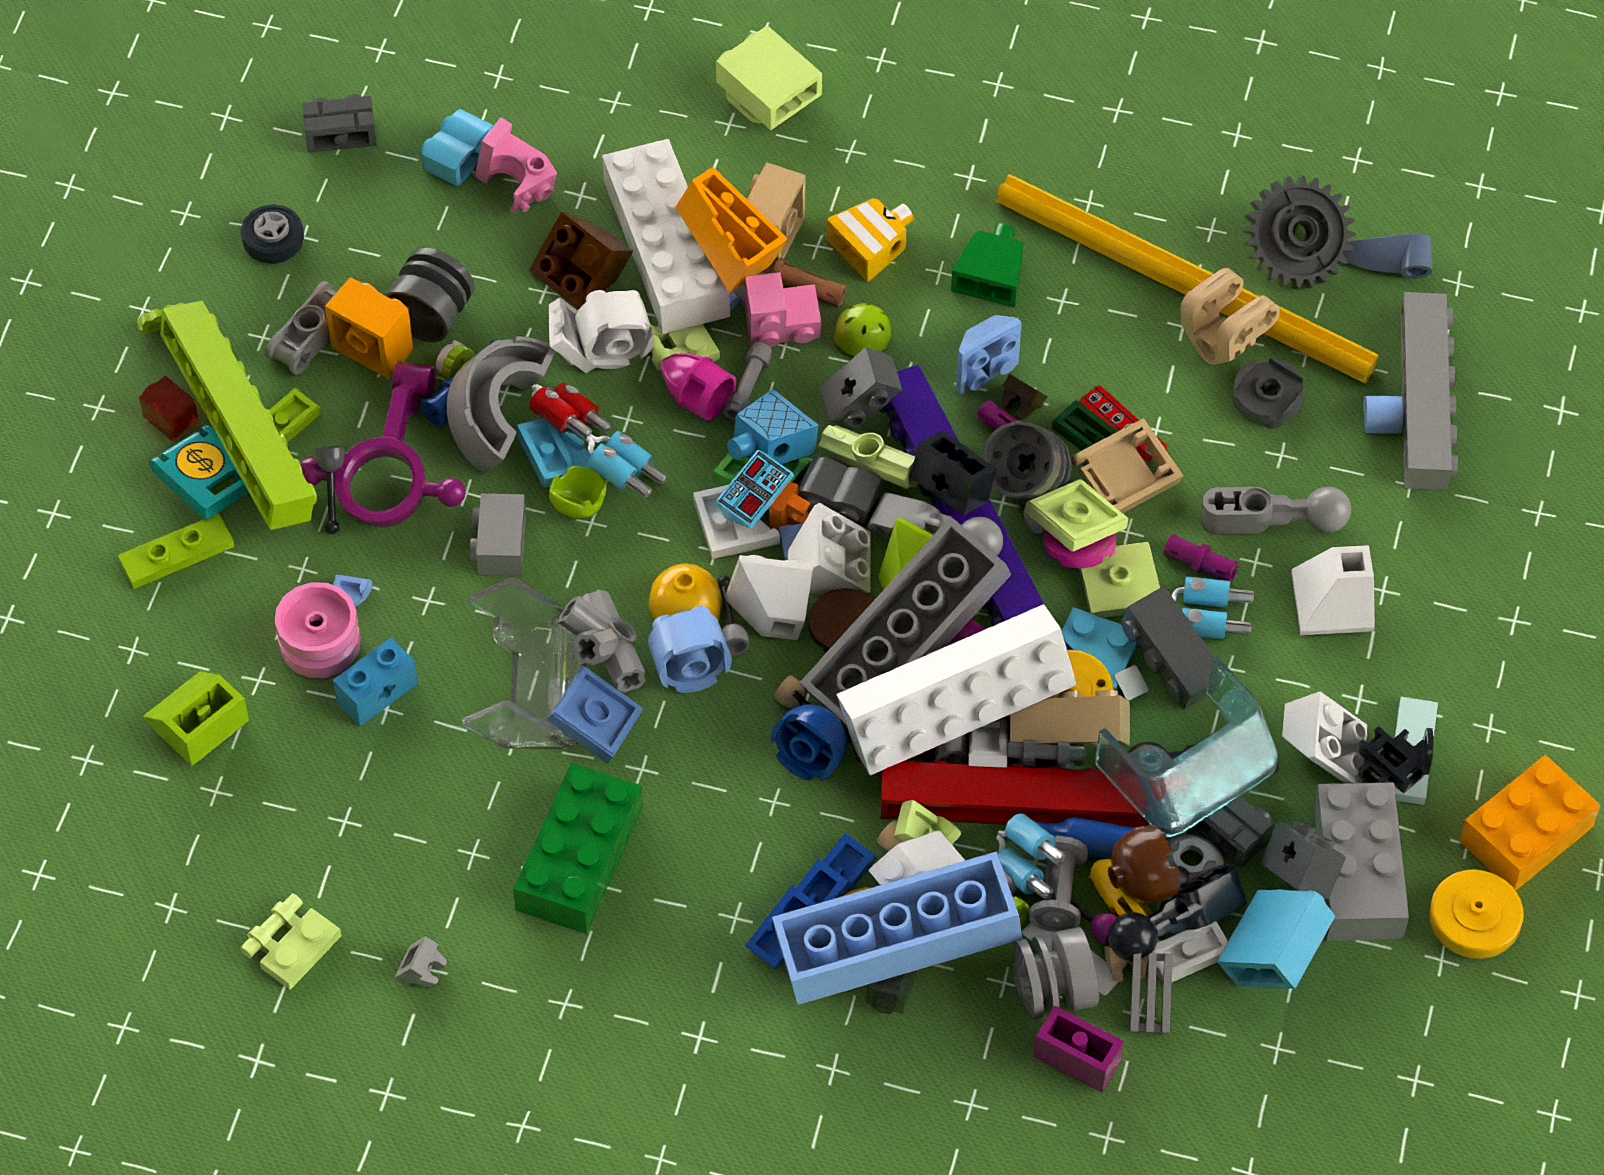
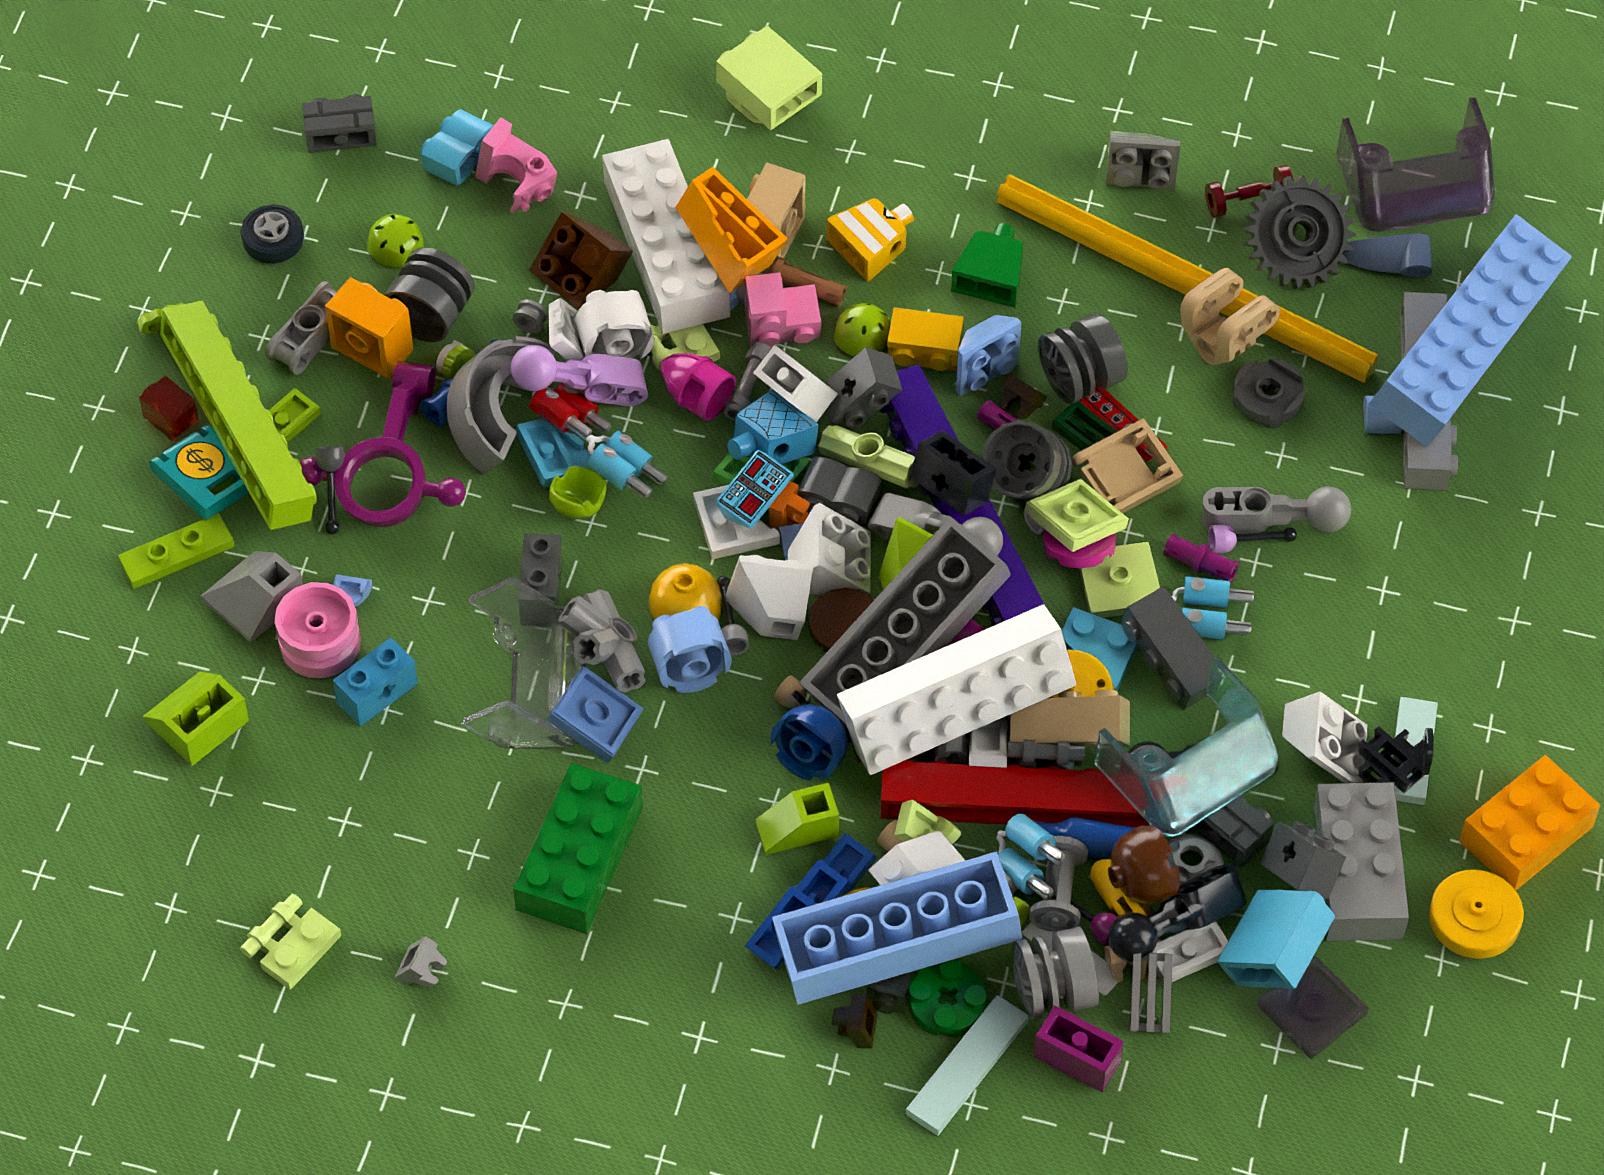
light grey brick [470,493,526,576] -> none
white sticker [1115,665,1148,700] -> none
white slope [1291,545,1375,635] -> none
none -> light grey slope [200,551,303,643]
none -> lime helmet [367,214,424,267]
none -> lavender beam [511,345,648,406]
none -> light grey bush [512,299,548,334]
none -> dark grey brick [518,533,563,620]
none -> white brick [753,345,838,422]
none -> lime slope [755,783,839,855]
none -> dark brown tile [831,995,878,1048]
none -> yellow brick [887,307,964,371]
none -> light aqua tile [906,995,1029,1136]
none -> green plate [909,959,987,1037]
none -> dark grey wheel [1038,312,1128,404]
none -> light grey slope [1106,131,1180,189]
none -> dark red wheel [1205,165,1294,218]
none -> hinge [1208,524,1297,554]
none -> plate [1257,955,1369,1059]
none -> windscreen [1336,97,1495,232]
none -> light blue brick [1369,214,1572,448]

